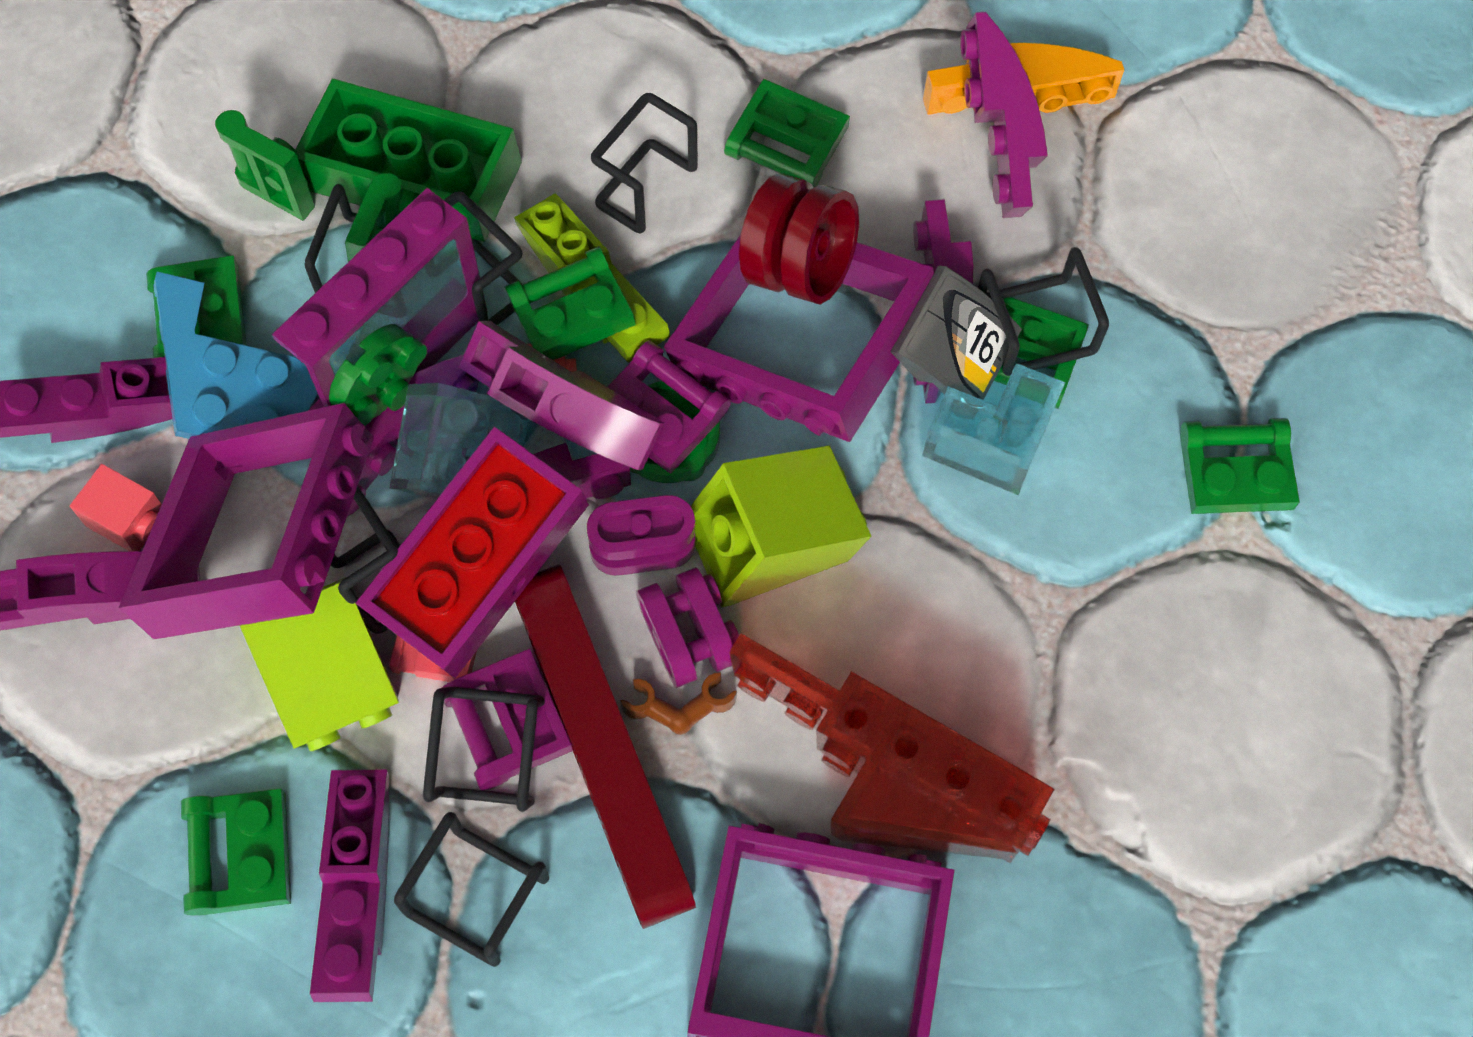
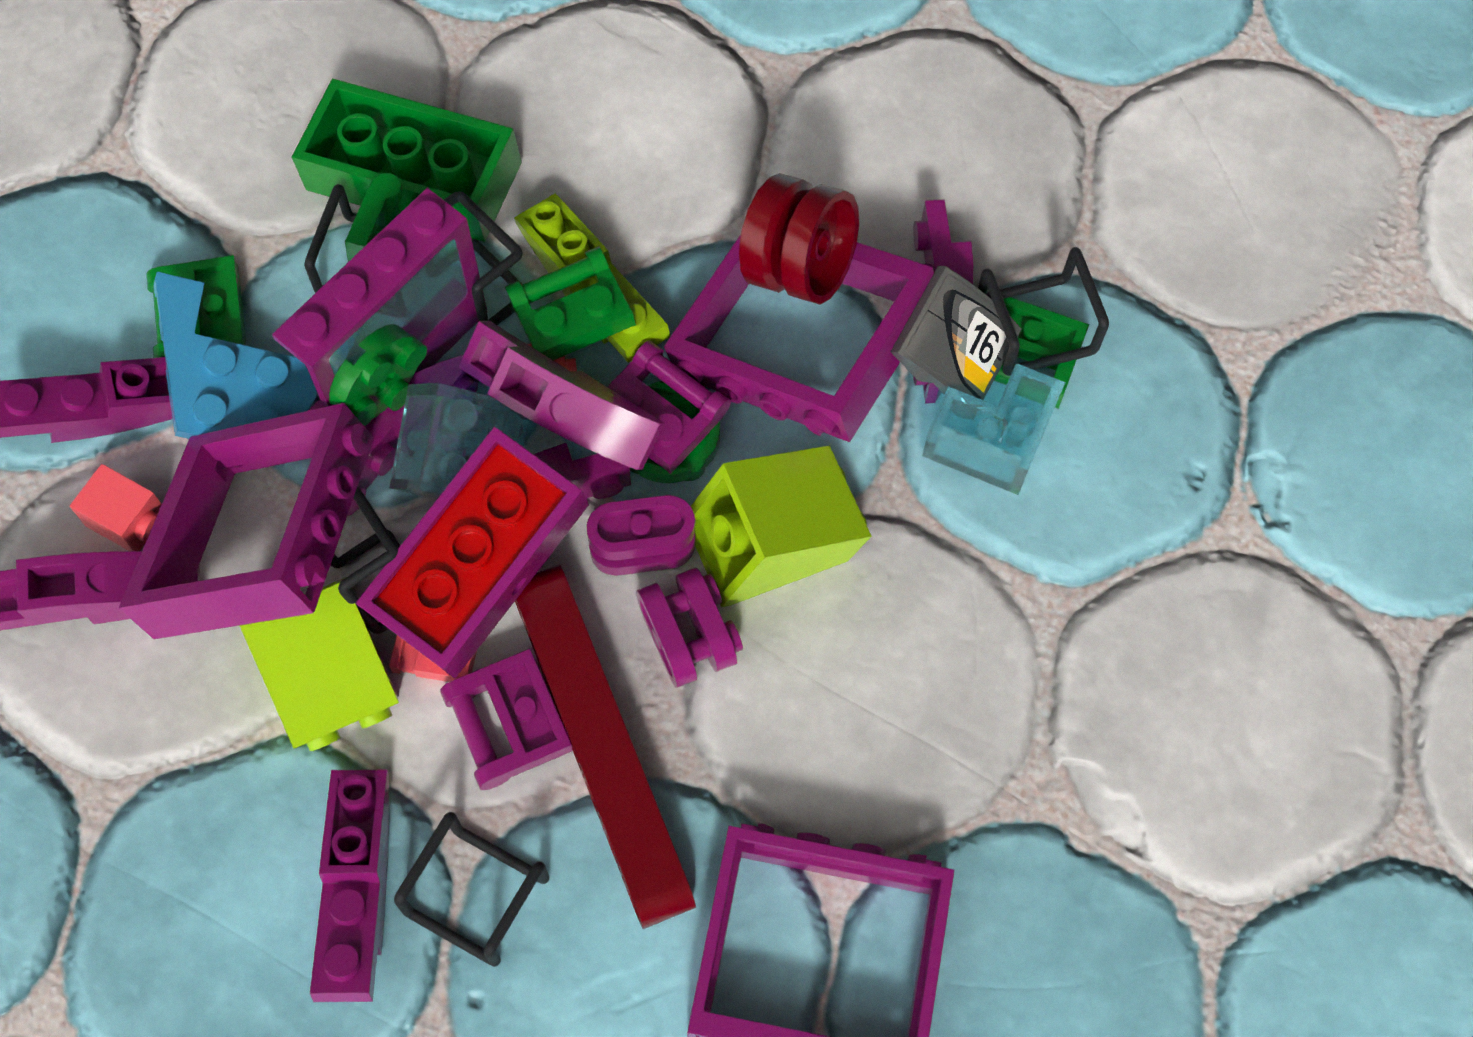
green plate [181,788,291,916] -> none
green plate [215,110,315,221] -> none
black piece [423,686,545,812] -> none
black piece [591,93,698,234] -> none
dark orange arm [620,672,737,735] -> none
green plate [724,79,850,188] -> none
clear red wedge [729,633,1055,863] -> none
light orange slope [923,43,1125,115] -> none
magenta slope [960,12,1048,218] -> none
green plate [1180,418,1300,514] -> none

